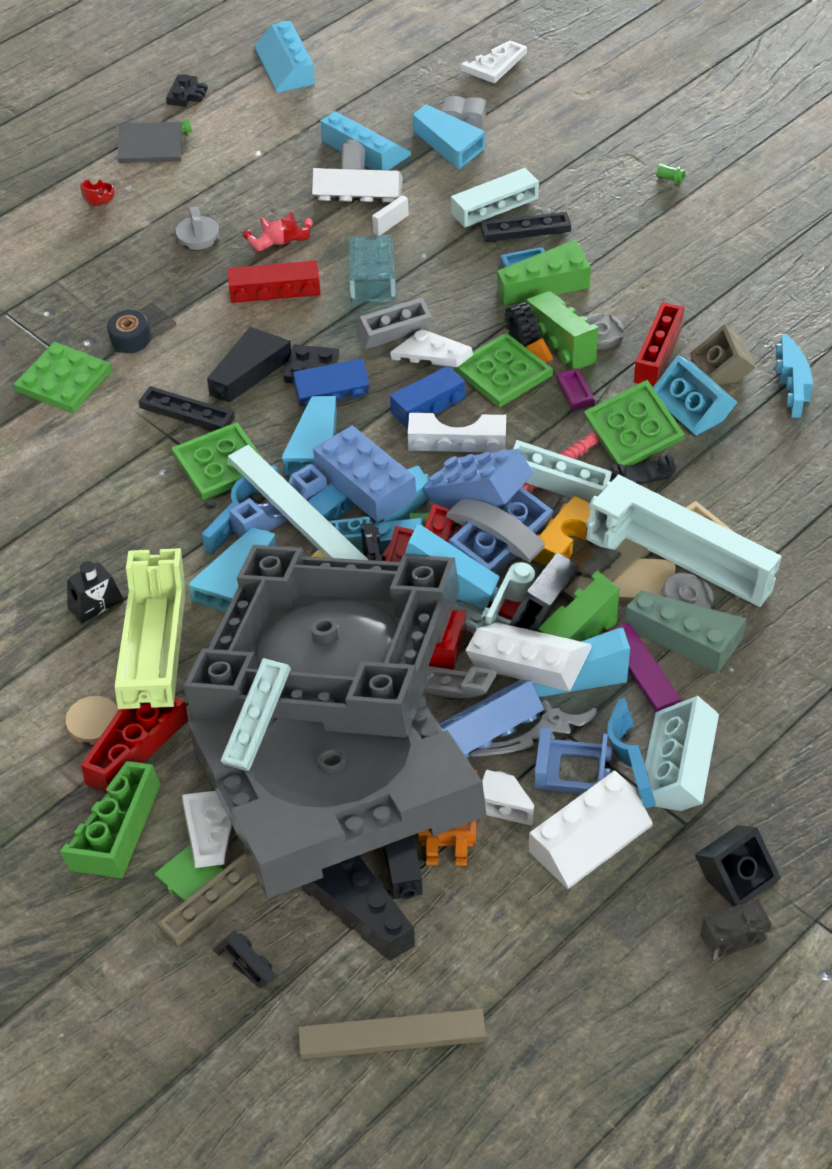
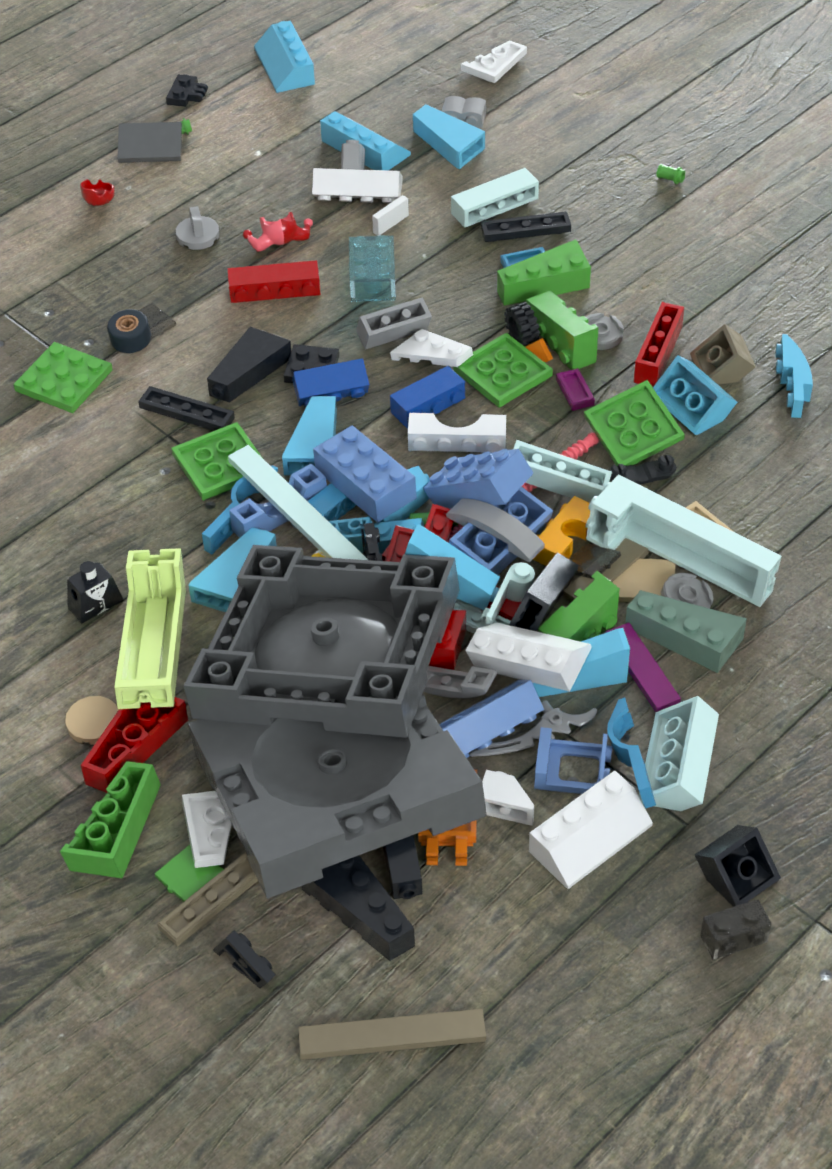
light aqua tile [221,658,291,772] -> none

